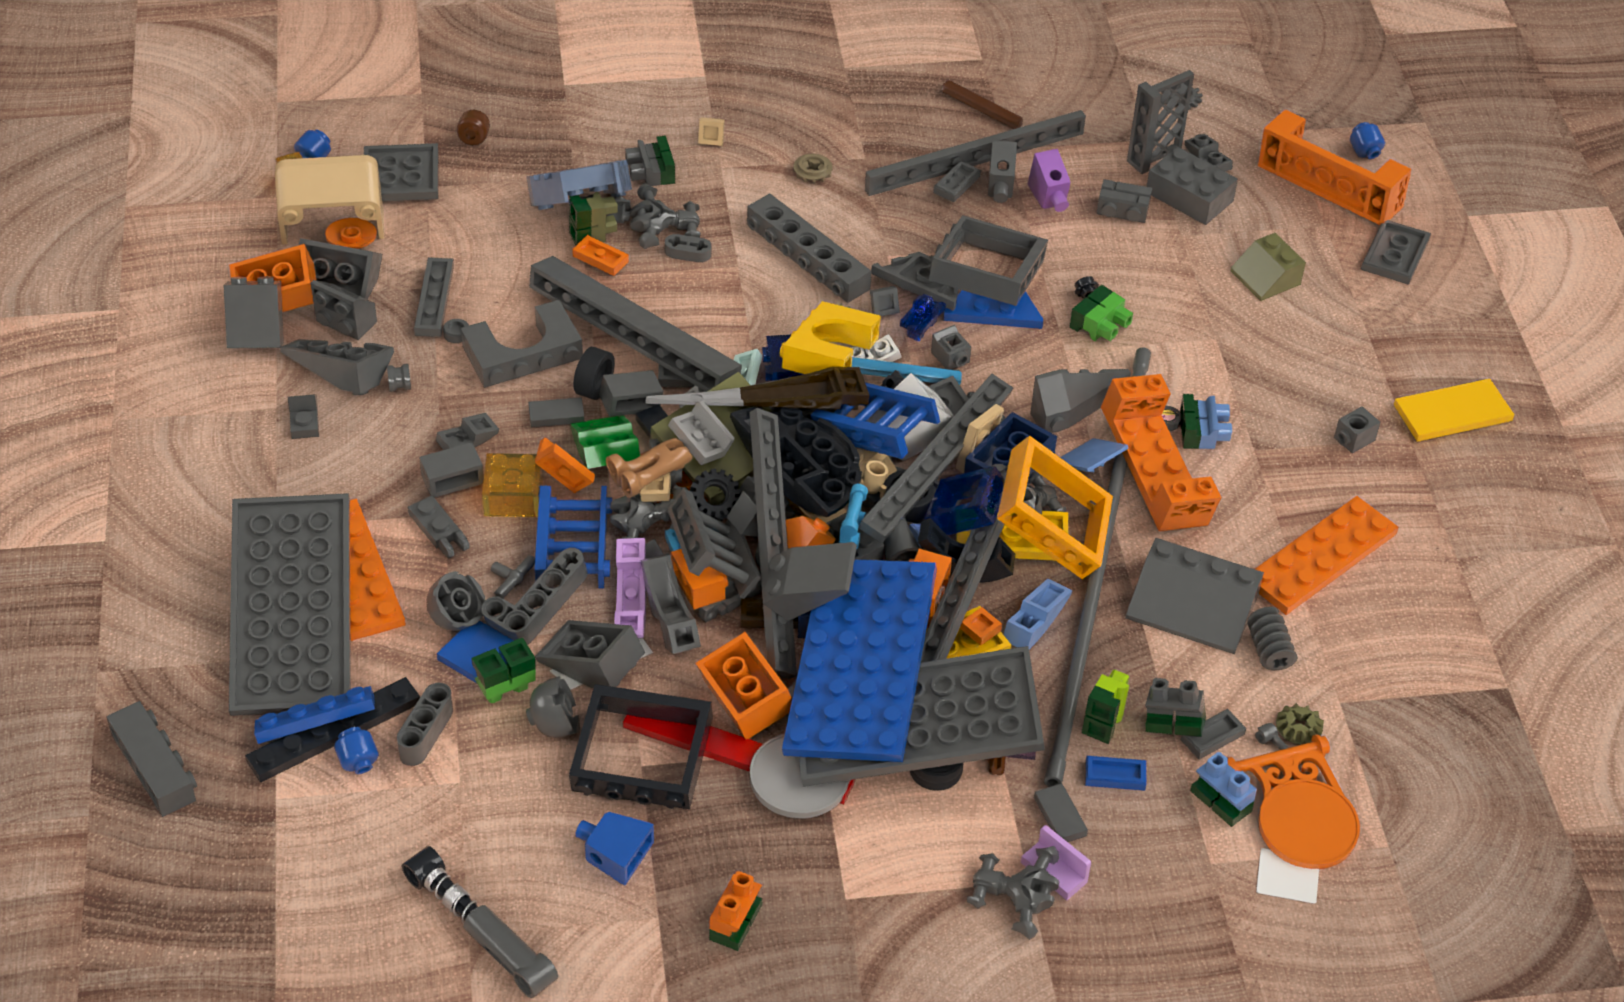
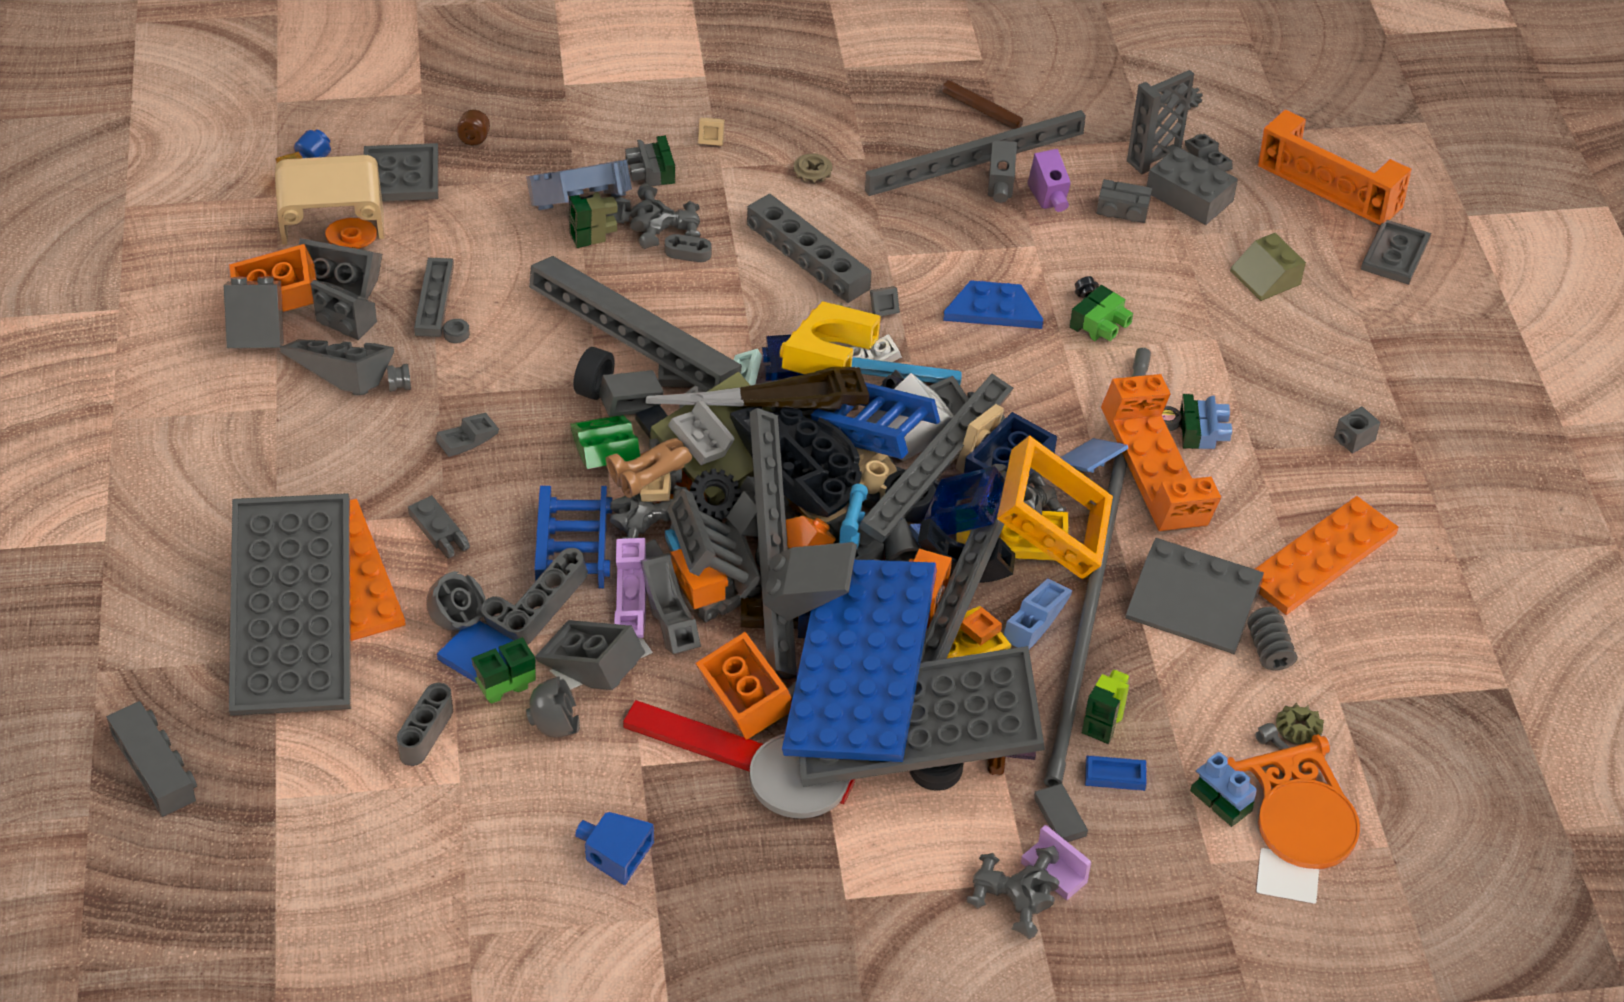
black plate [245,677,420,783] -> none
blue plate [254,686,375,744] -> none
dark grey slope [288,394,319,439] -> none
blue head [334,727,379,774] -> none
dark grey piece [401,846,558,998] -> none
dark grey brick [419,442,484,498] -> none
dark grey arch [461,300,583,388] -> none
clear yellow brick [482,453,543,517] -> none
dark grey piece [491,555,535,599] -> none
dark grey tile [528,397,585,427] -> none
orange panel [535,438,595,494] -> none
black window [569,684,713,810] -> none
orange plate [572,235,629,276] -> none
orange hips [709,871,762,951] -> none
dark grey wing [871,252,959,311] -> none
clear blue hips [900,294,946,341] -> none
dark grey window [927,215,1048,306] -> none
dark grey window [931,325,971,370] -> none
dark grey plate [933,161,981,202] -> none
dark grey wedge [1030,369,1131,433] -> none
dark grey hips [1145,678,1206,737] -> none
dark grey tile [1180,709,1247,760] -> none
blue head [1349,122,1385,159] -> none
yellow tile [1394,379,1515,442] -> none

